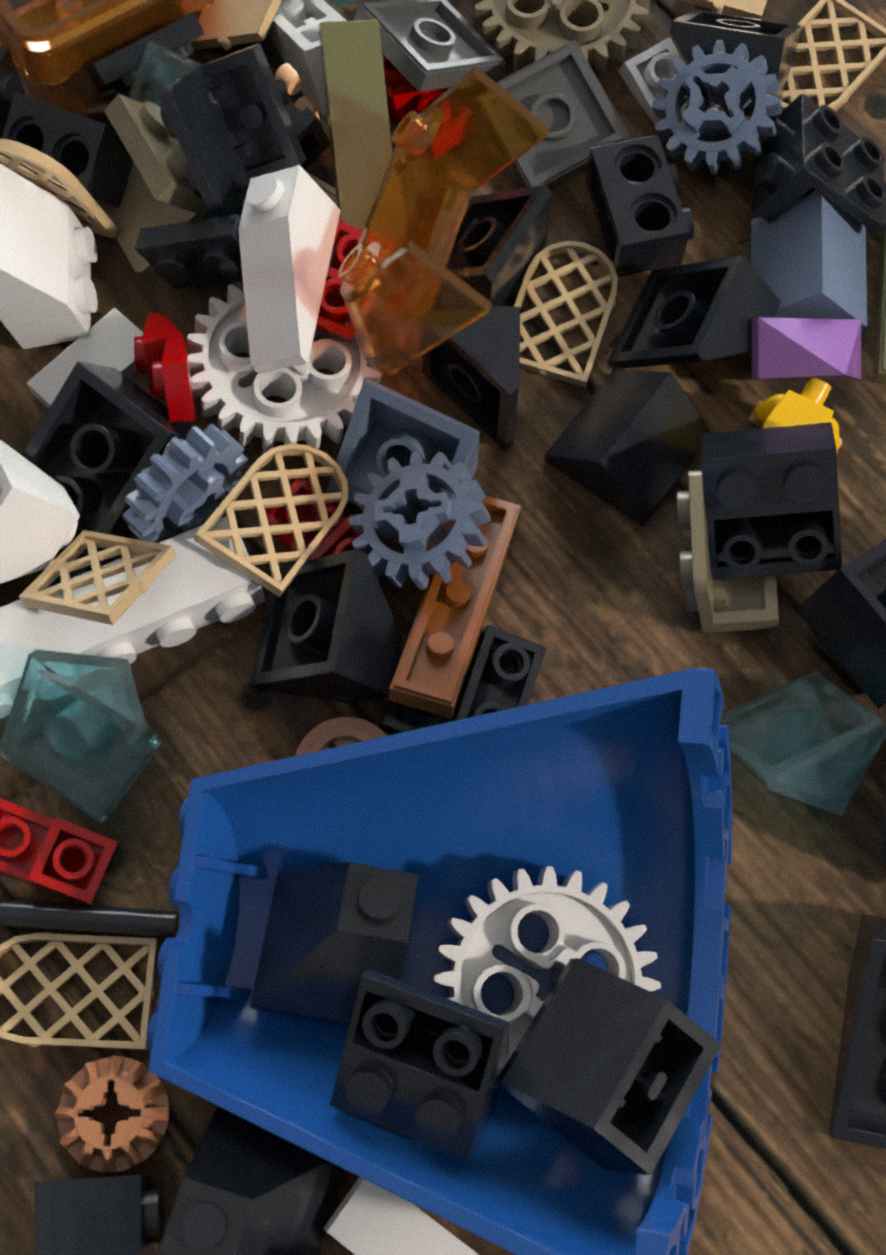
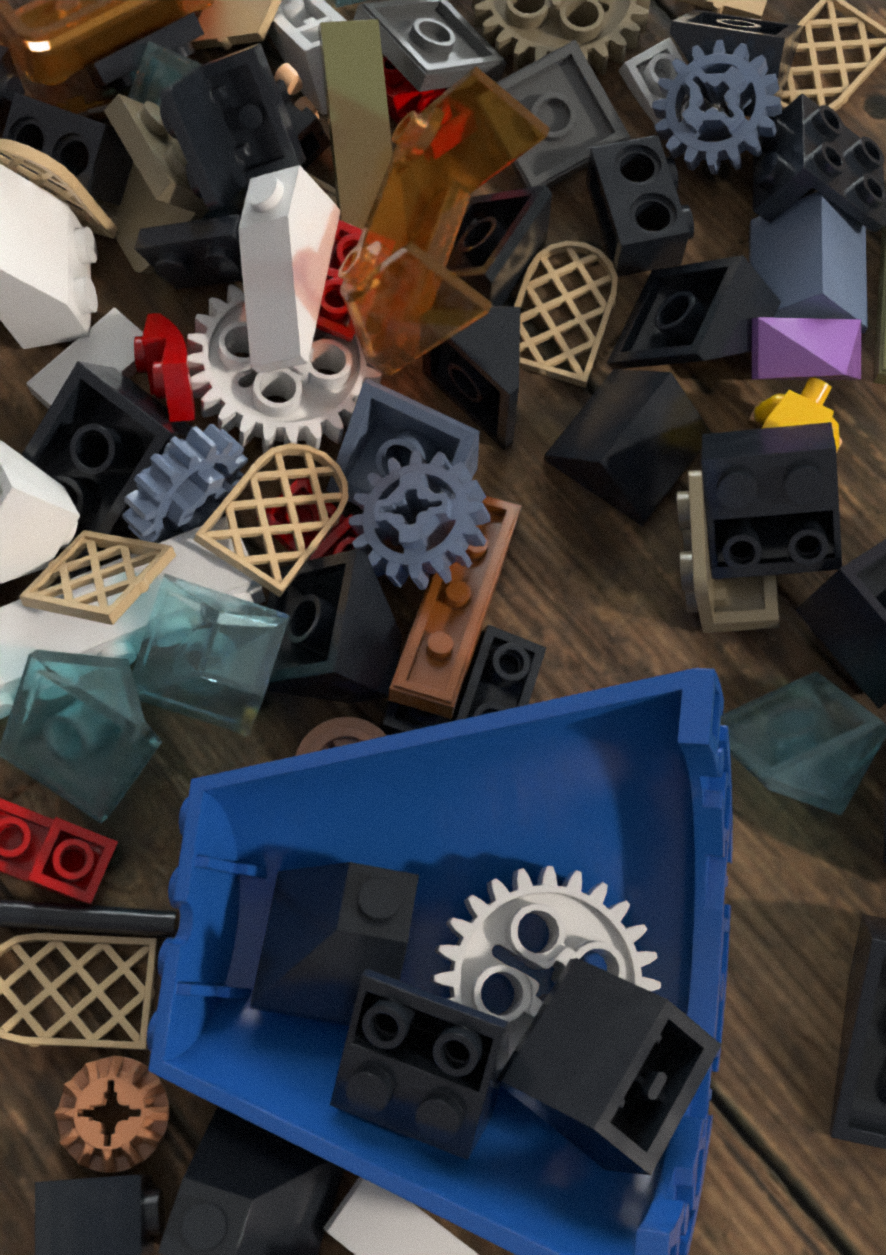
none -> clear light blue slope [125,574,290,736]

